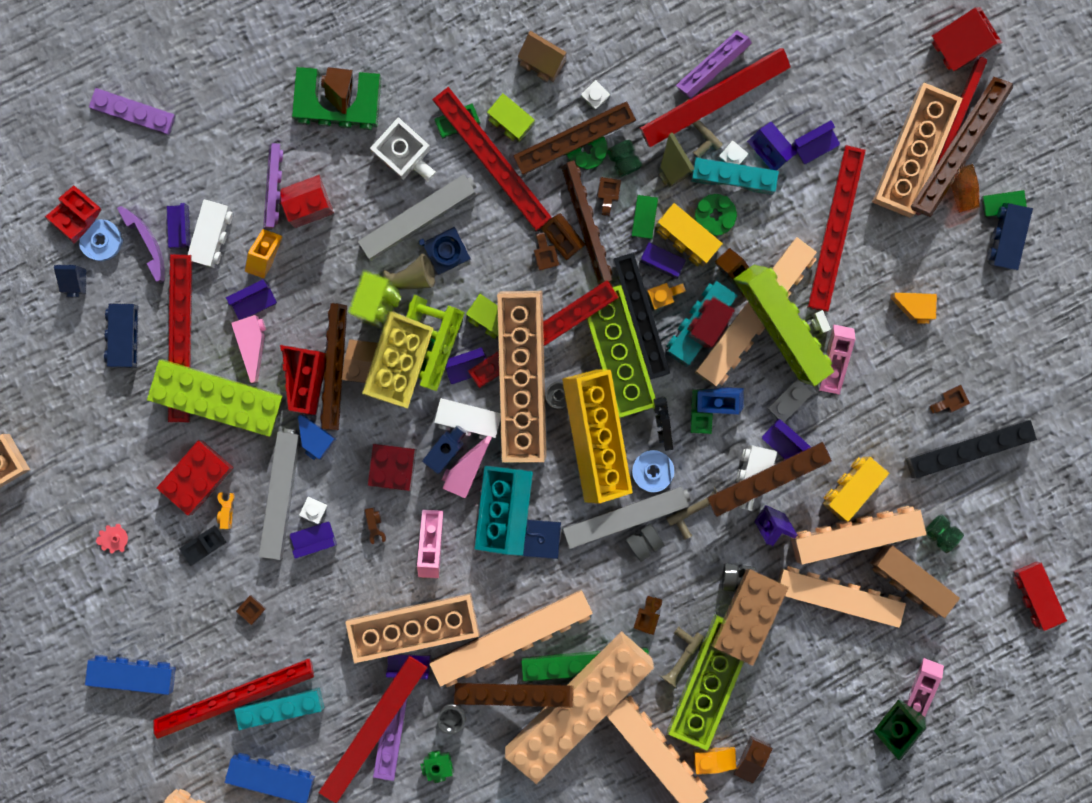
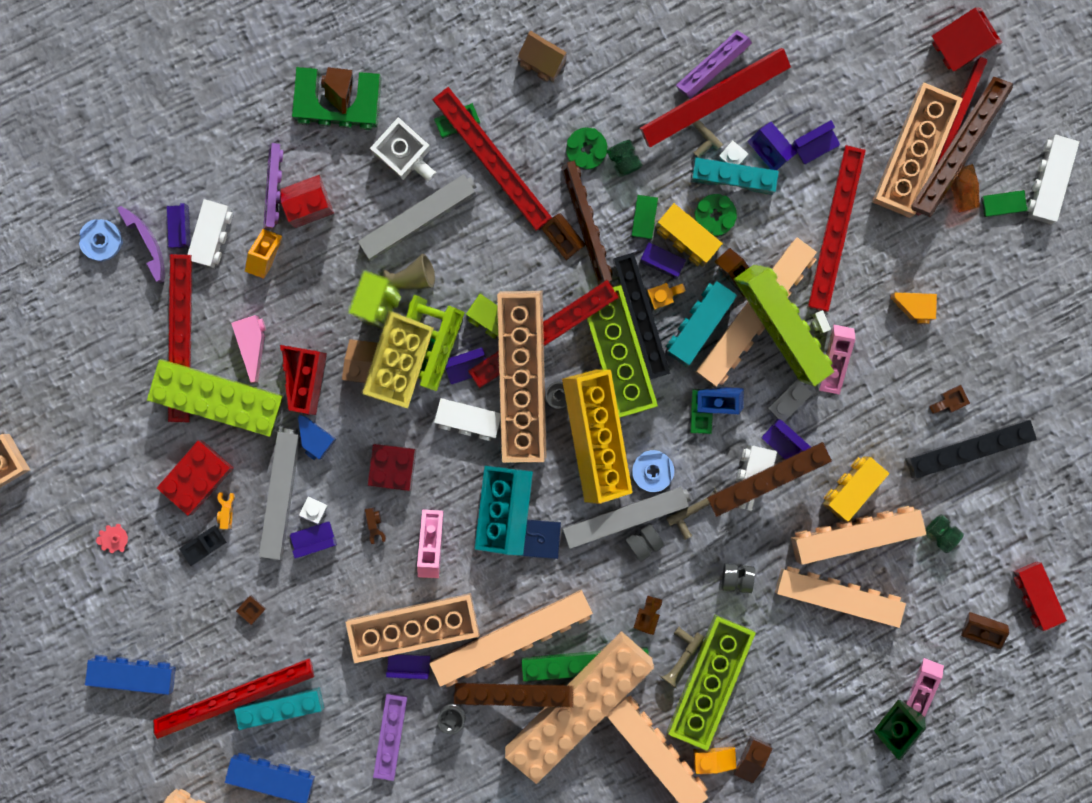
red slope [45,185,101,243] -> none
dark blue slope [54,265,86,298] -> none
medium lavender plate [89,88,176,135] -> none
dark blue brick [104,304,138,368] -> none
dark purple panel [226,279,277,320] -> none
red tile [319,655,427,803] -> none
reddish brown plate [321,303,347,430] -> none
dark blue hat [418,227,471,275] -> none
green brick [421,751,454,783] -> none
dark blue torso [422,425,466,474] -> none
bright pink slope [442,436,492,499] -> none
lime brick [487,93,535,142] -> none
reddish brown plate [513,101,636,175] -> none
reddish brown plate [534,232,559,271] -> none
white plate [581,80,610,111] -> none
reddish brown plate [597,177,621,216] -> none
black hinge [653,397,673,451] -> none
olive slope [658,132,694,187] -> none
dark red brick [686,296,735,349] -> none
medium nougat brick [711,569,789,666] -> none
dark purple panel [754,505,797,546] -> none
medium nougat brick [870,544,960,618] -> none
dark blue brick [987,203,1033,270] -> none
none -> reddish brown slope [961,612,1009,650]
none -> white brick [1027,135,1080,224]

